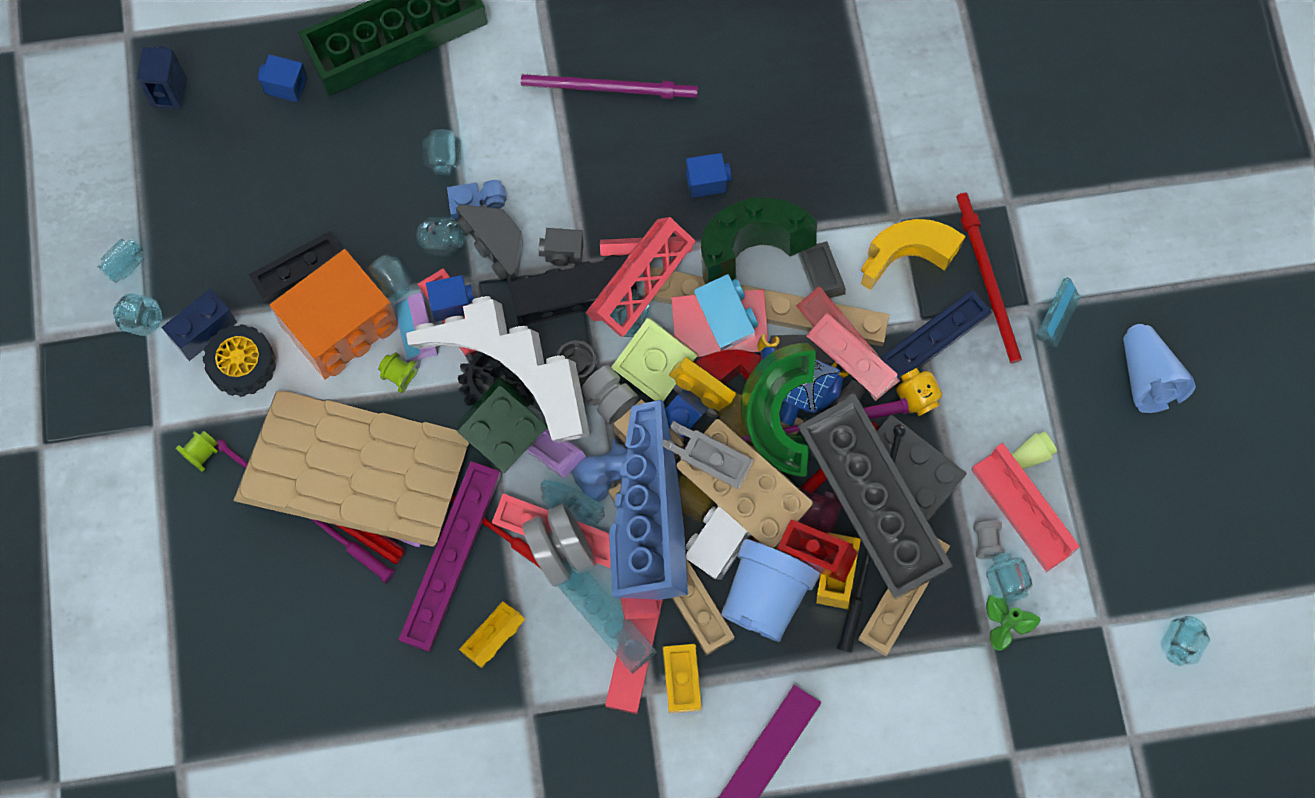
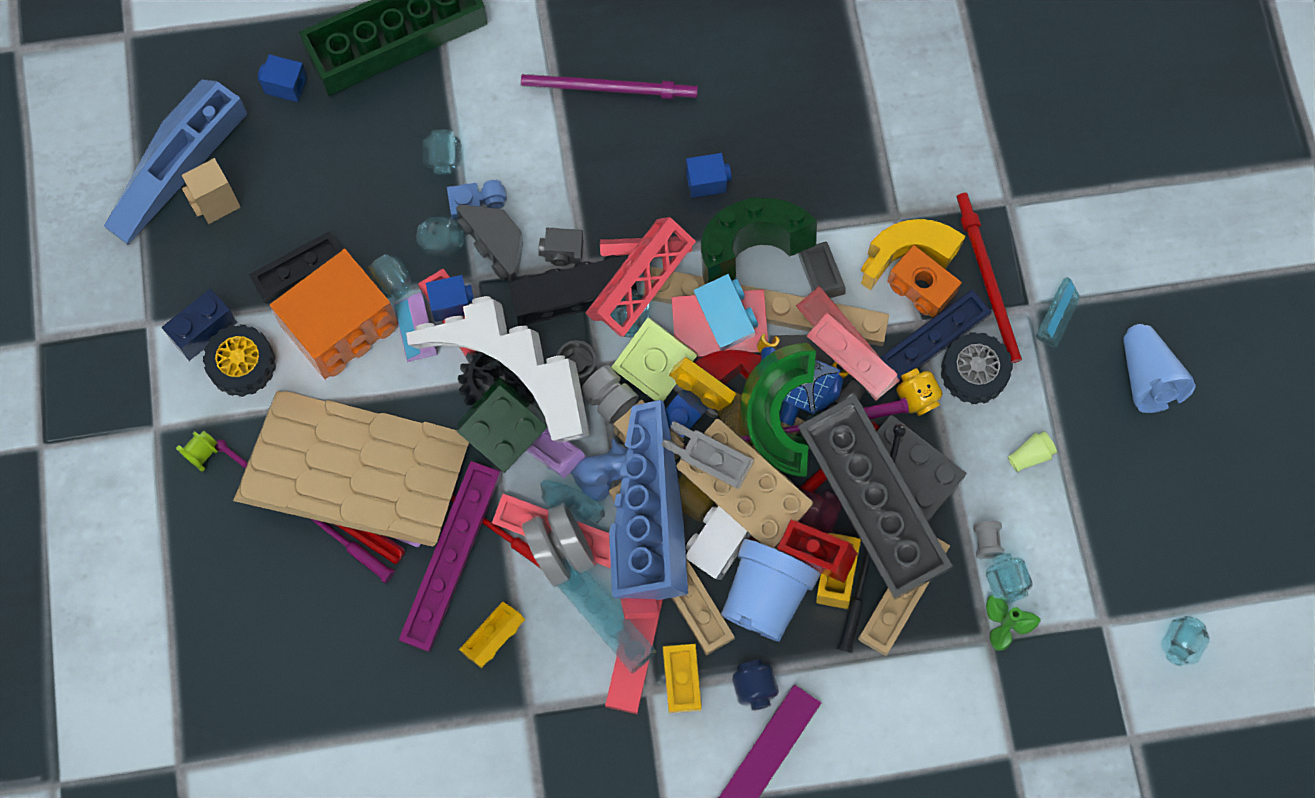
clear light blue brick [97,238,144,284] -> none
clear light blue head [113,293,162,336] -> none
dark blue brick [137,46,187,109] -> none
lime brick [378,352,418,393] -> none
coral fence [971,443,1080,572] -> none
none -> medium blue wedge [104,79,247,245]
none -> tan brick [181,158,241,224]
none -> dark blue head [732,660,779,711]
none -> orange brick [887,245,962,318]
none -> black wheel [941,332,1013,404]

